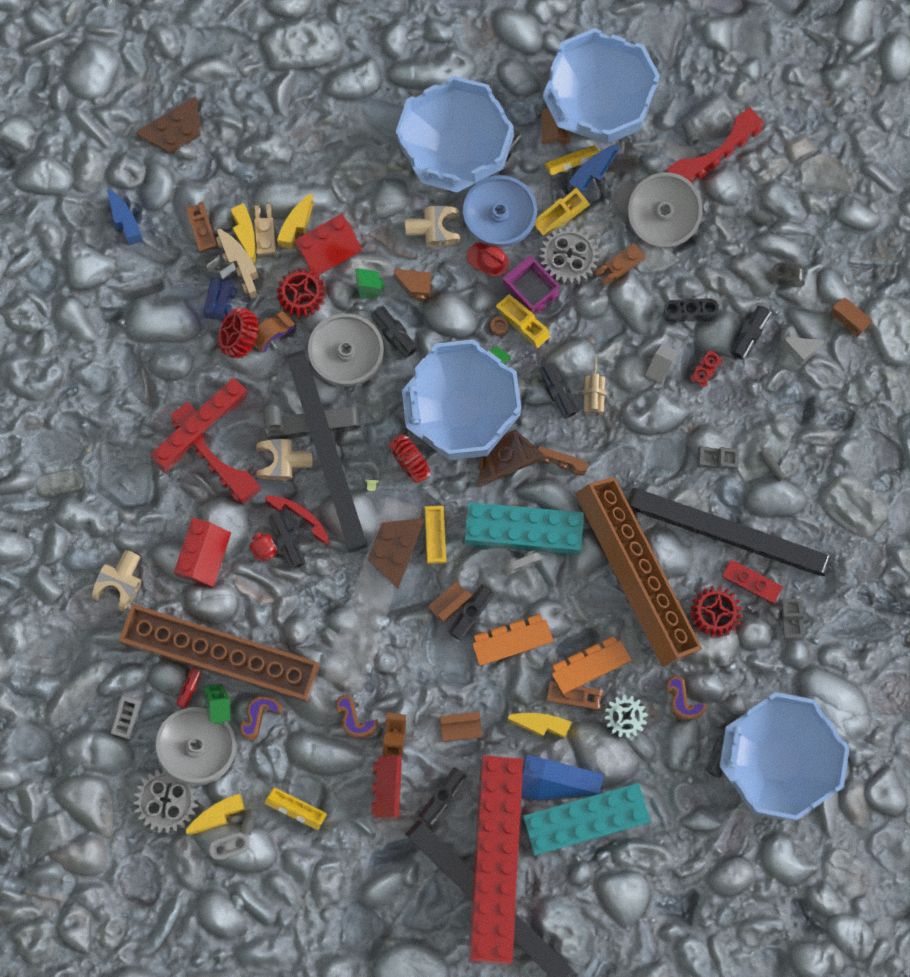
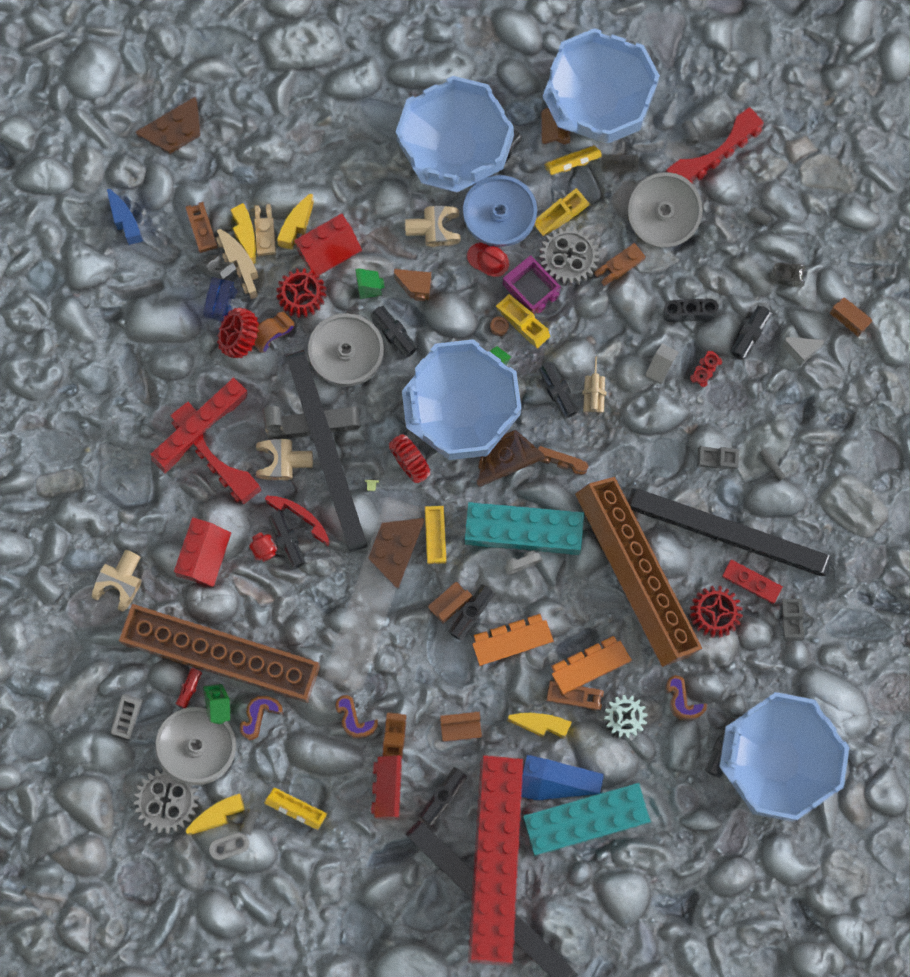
blue slope [569,145,620,191] -> none

